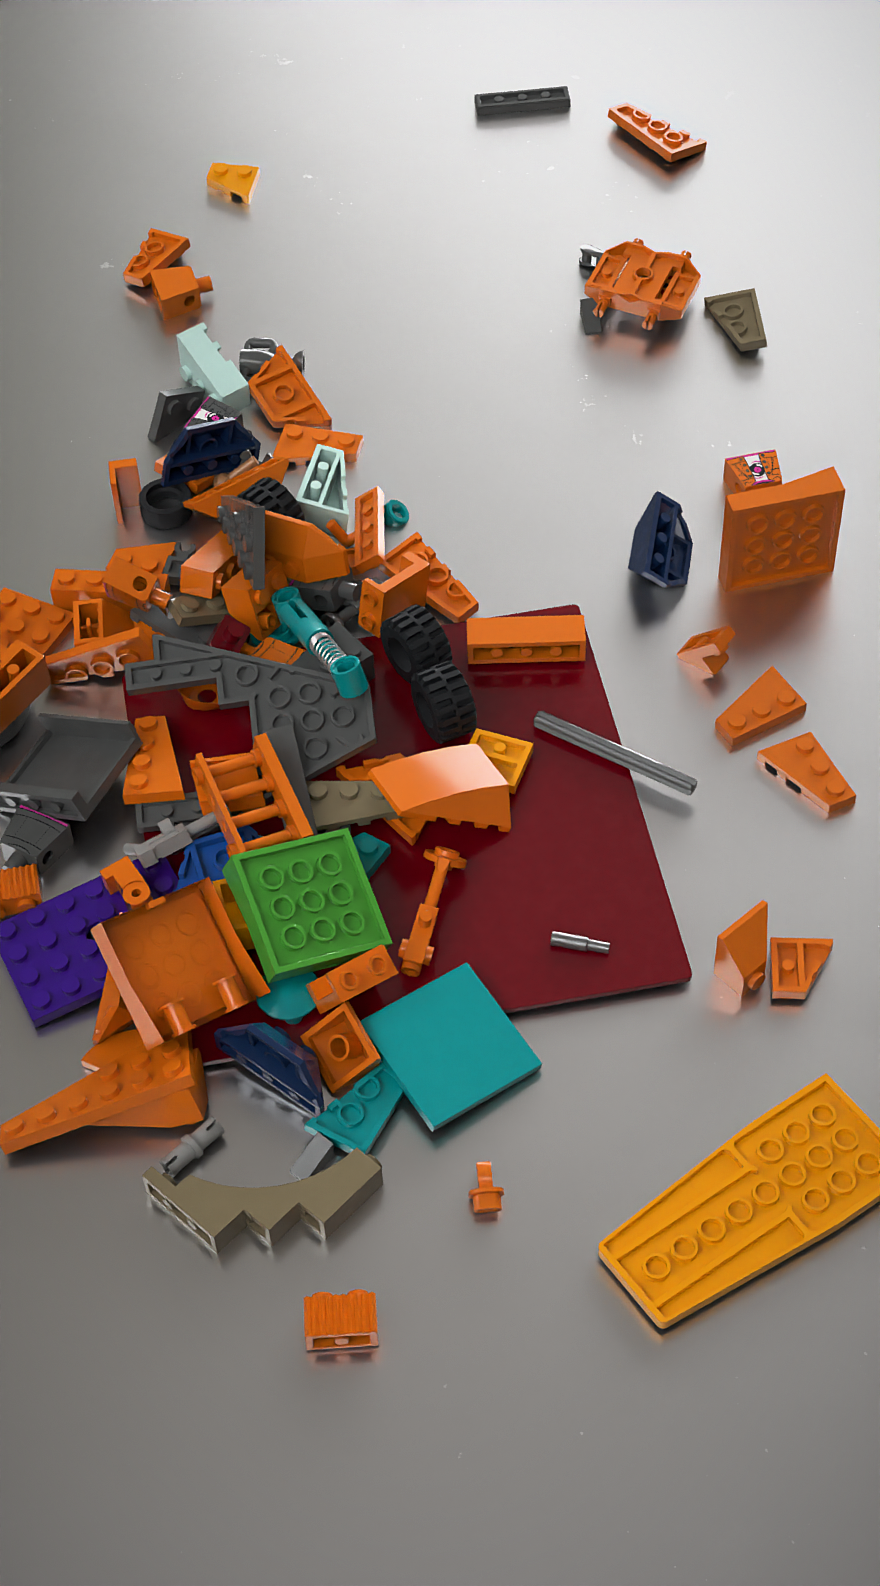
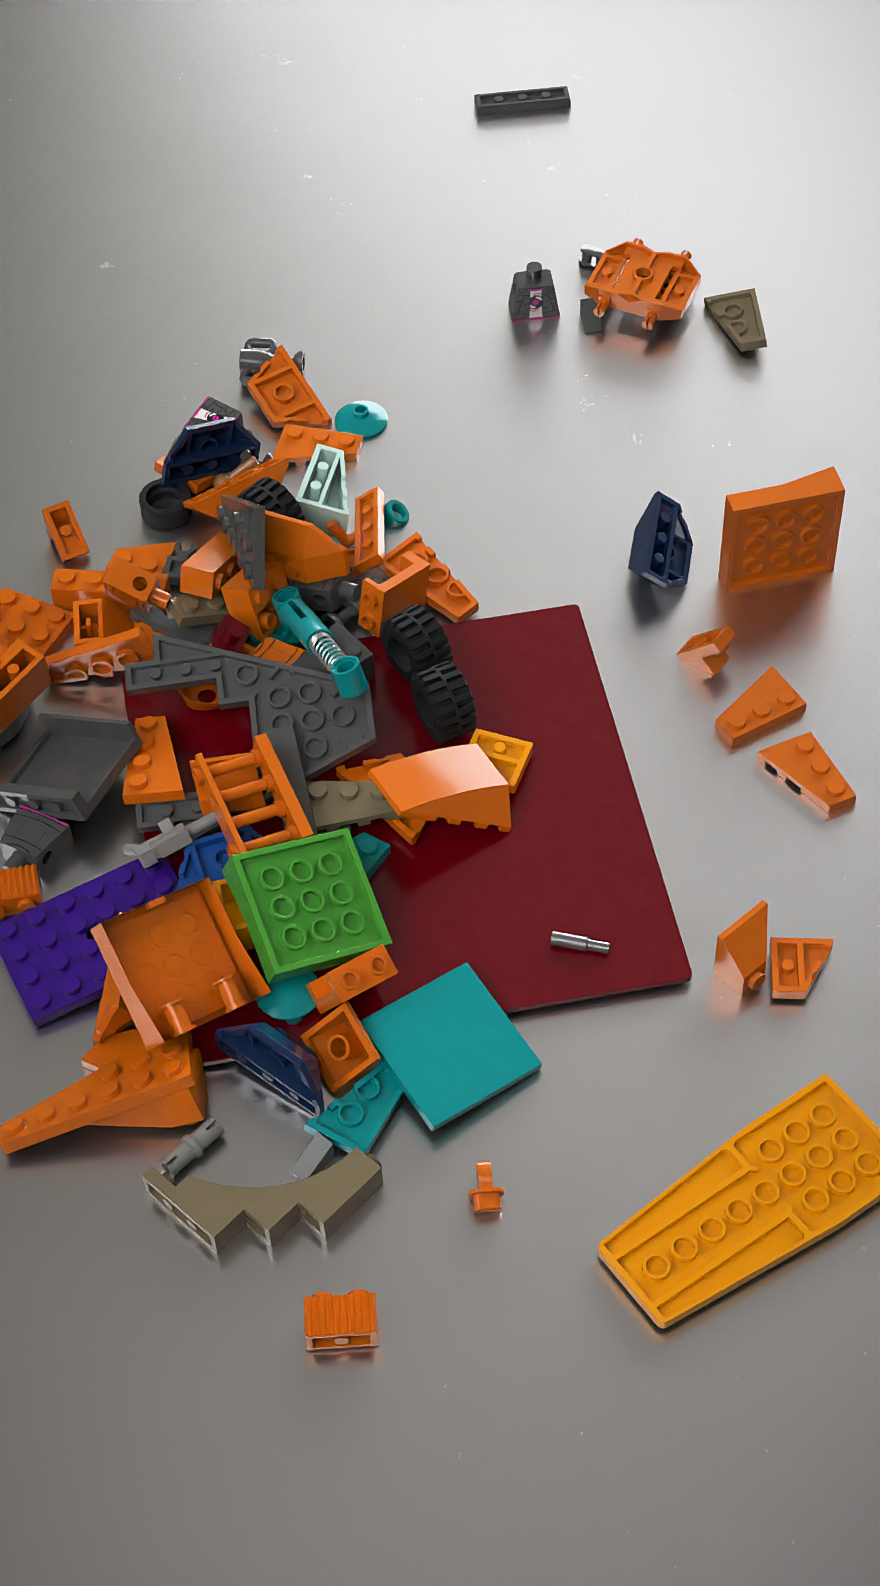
orange leg [99,856,153,911] -> none
orange panel [108,458,142,524] -> none
orange wing [123,228,191,287] -> none
dark grey wing [148,386,205,442] -> none
orange torso [150,266,213,320] -> none
light aqua wedge [176,322,251,411] -> none
light orange wing [206,163,260,204] -> none
orange piece [398,846,467,977] -> none
orange brick [467,615,586,664] -> none
dark grey axle [533,711,697,795] -> none
orange wing [608,103,707,162] -> none
orange torso [723,449,782,494] -> none
none -> orange slope [42,500,90,563]
none -> teal dish [335,401,388,440]
none -> dark grey torso [508,261,560,322]

